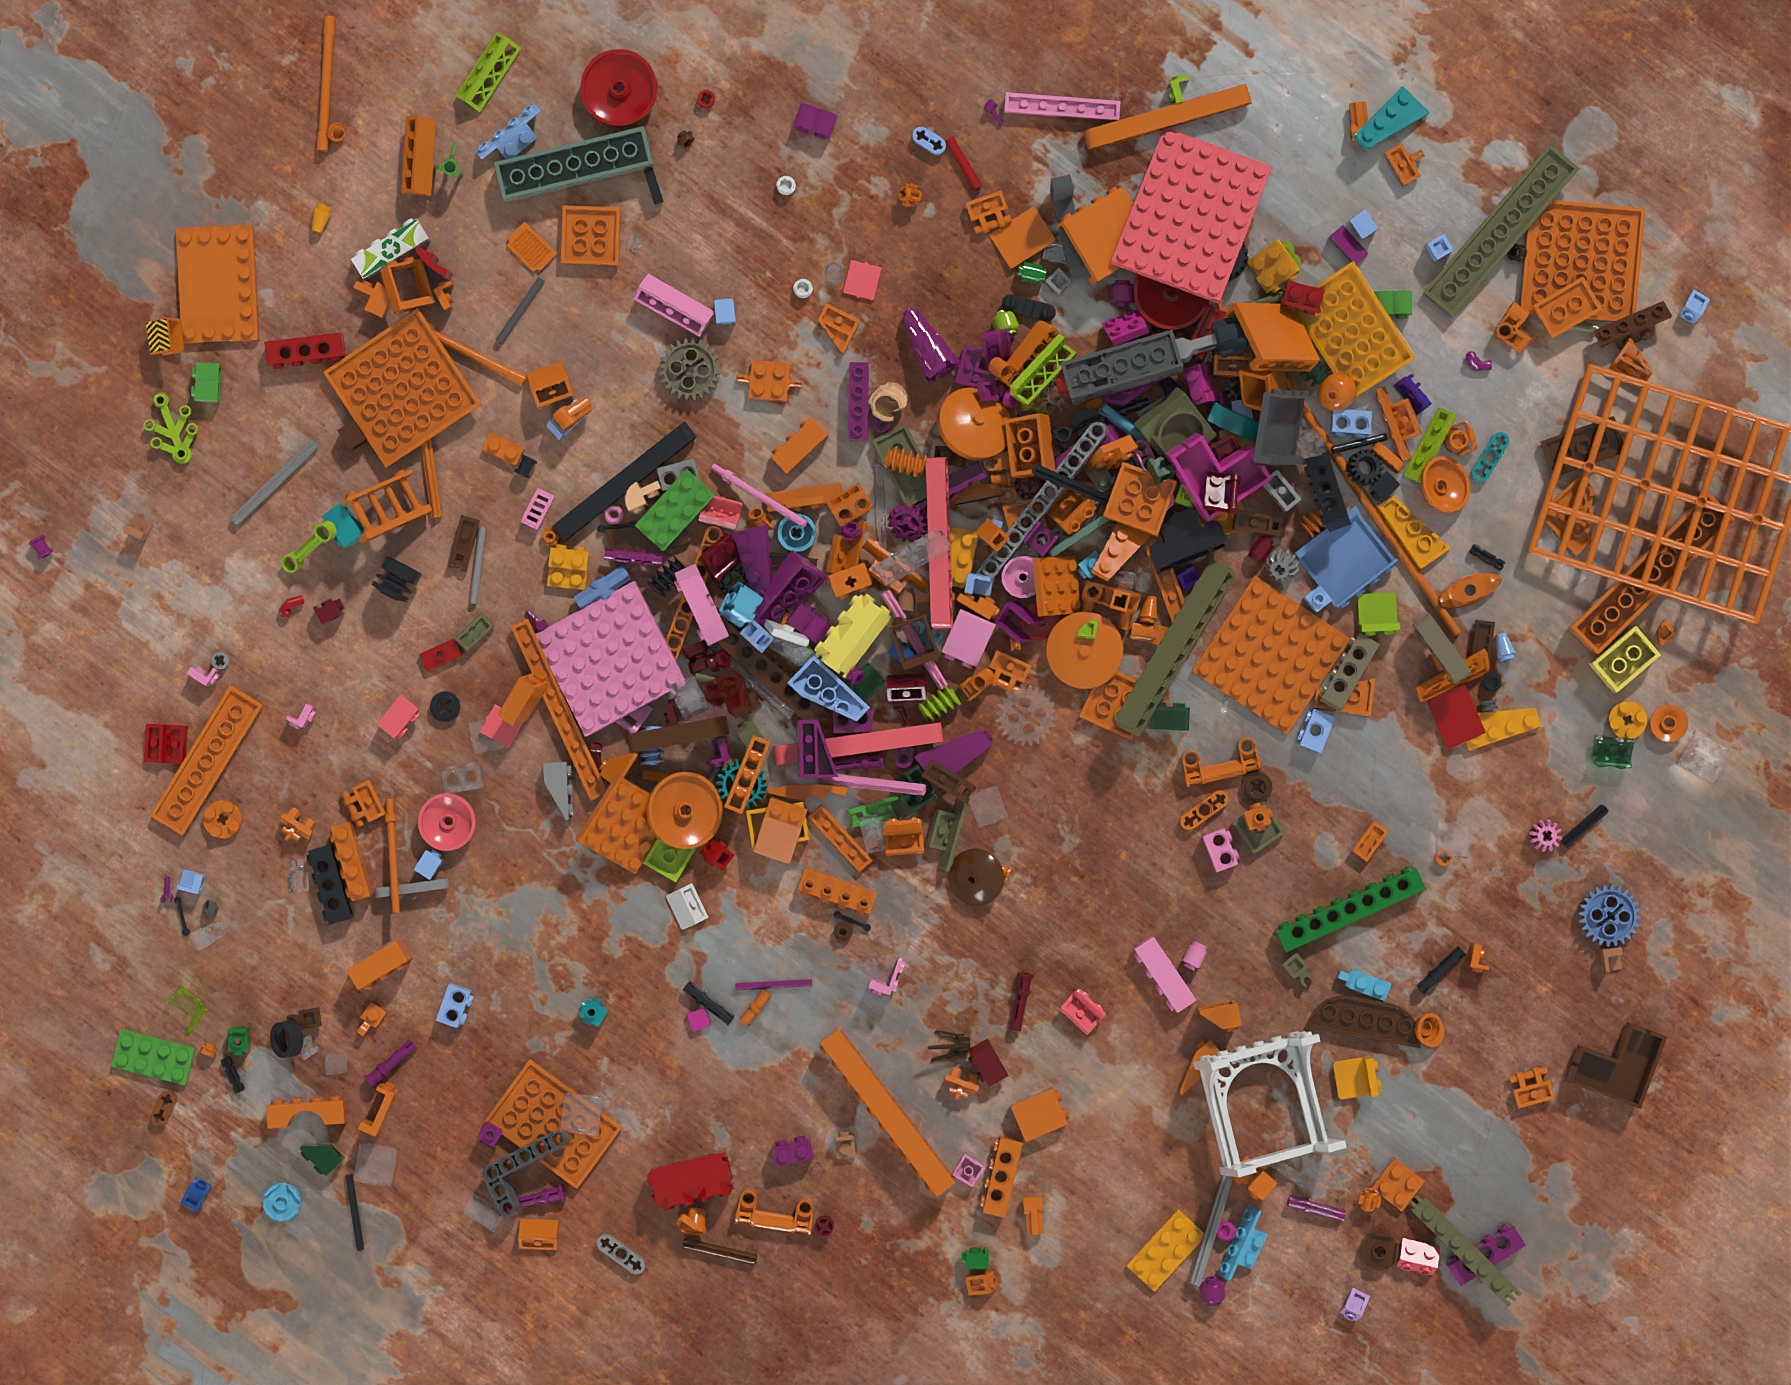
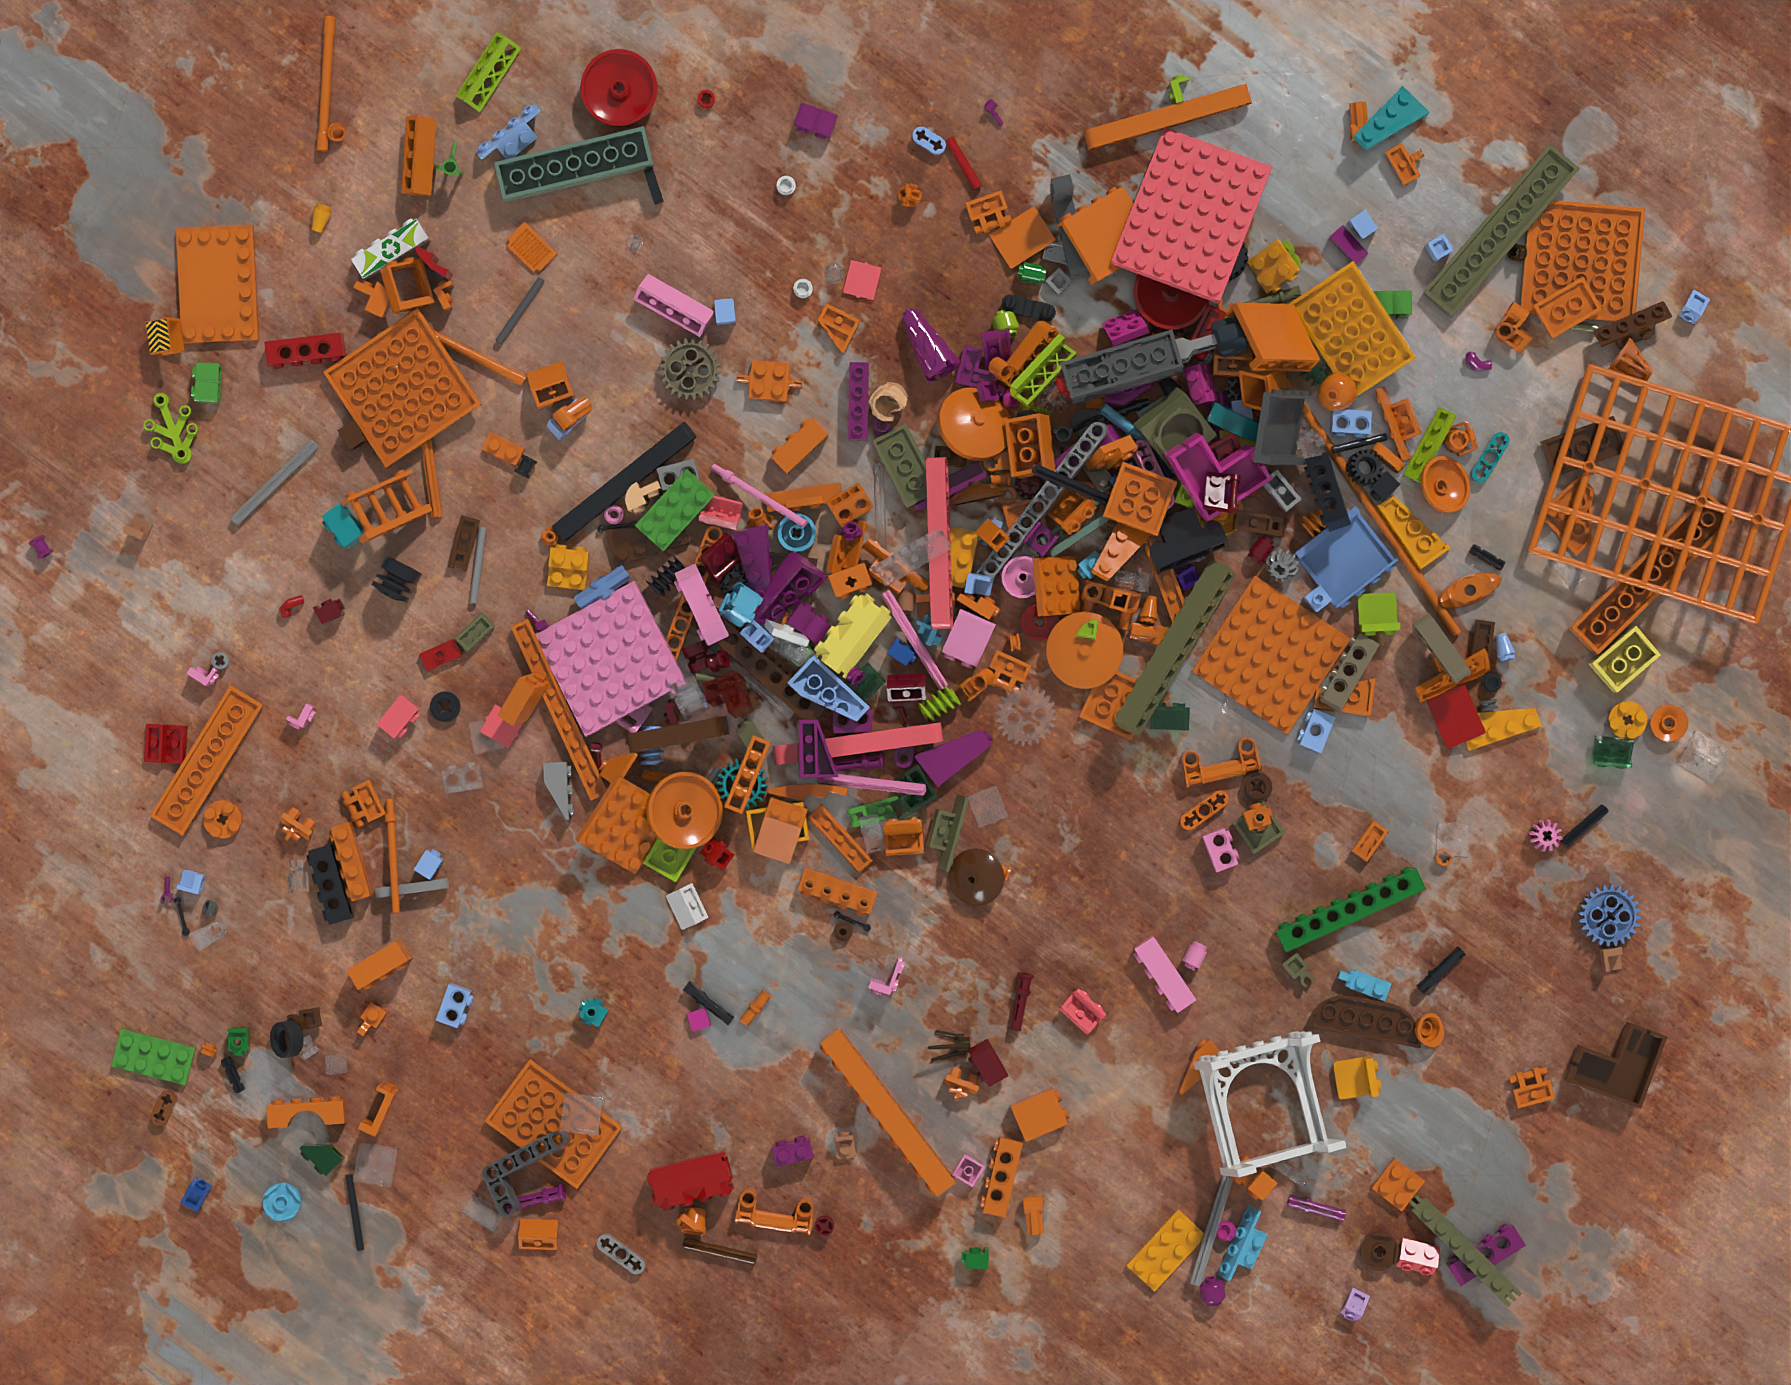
clear neon green helmet [165,986,207,1033] -> none
lime piece [281,521,337,573] -> none
magenta pin [364,1039,417,1089] -> none
coral dish [418,793,476,851] -> none
magenta bracket [477,1121,503,1147] -> none
bright pink slope [521,488,555,530] -> none
orange plate [561,205,621,266] -> none
magenta pin [604,548,663,566] -> none
reddish brown plate [677,130,695,148] -> none
magenta bracket [706,737,730,768] -> none
magenta bar [735,979,812,991] -> none
orange piece [884,446,927,478] -> none
magenta gear [887,503,928,543] -> none
reddish brown window [888,610,940,670] -> none
reddish brown plate [921,760,977,803] -> none
orange bracket [965,1271,997,1296] -> none
magenta piece [994,601,1042,642] -> none
bright pink plate [1004,92,1121,121] -> none
magenta head [1109,280,1134,308] -> none
dark green panel [1145,457,1176,484] -> none
orange slope [1196,1000,1242,1032] -> none
red bracket [1281,280,1325,315] -> none
orange gear [1357,1188,1382,1212] -> none
dark purple plate [1393,374,1432,415] -> none
orange bracket [1467,943,1490,973] -> none
orange tile [1657,619,1677,646] -> none

